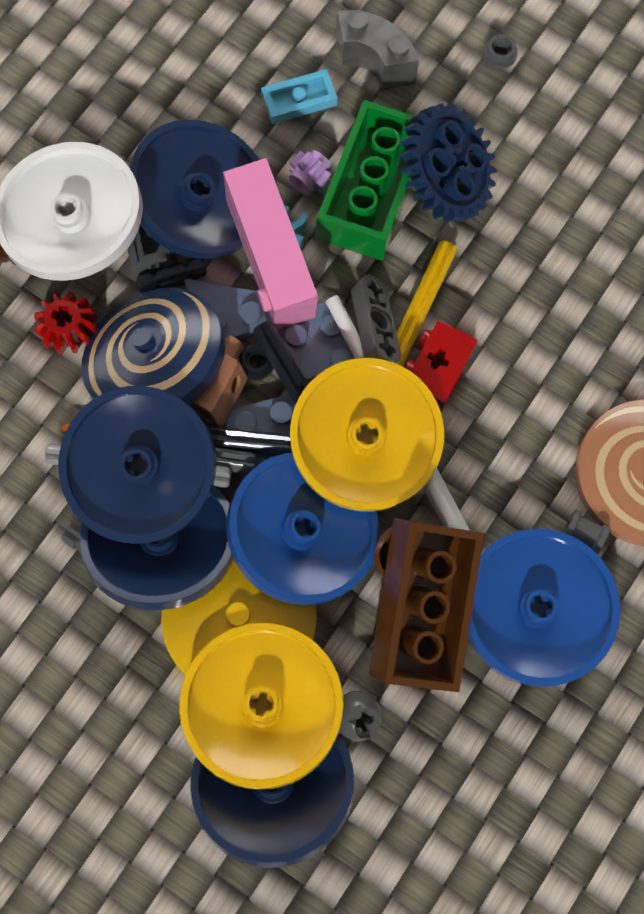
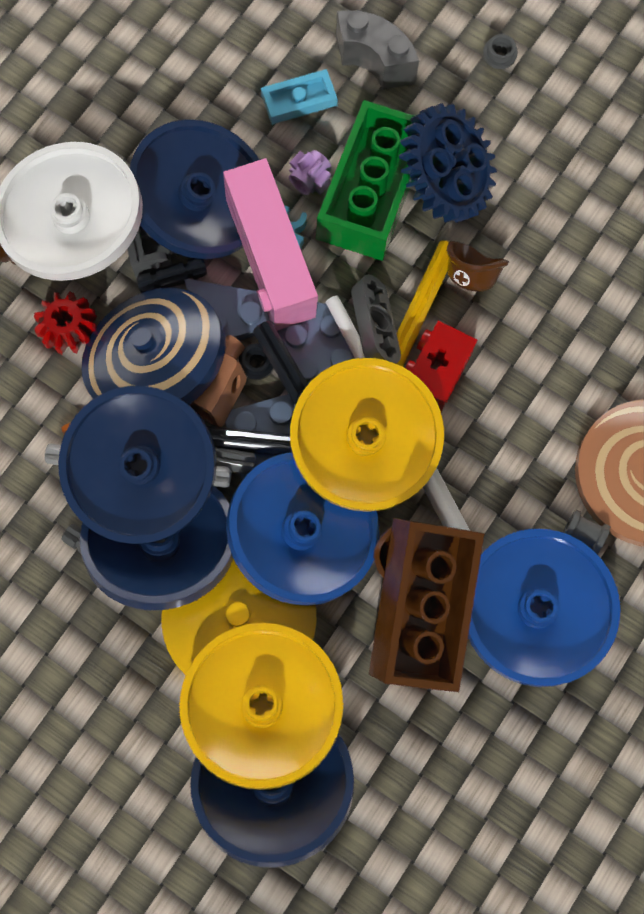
dark grey piece [339,691,382,742] -> none
none -> reddish brown helmet [447,241,509,292]

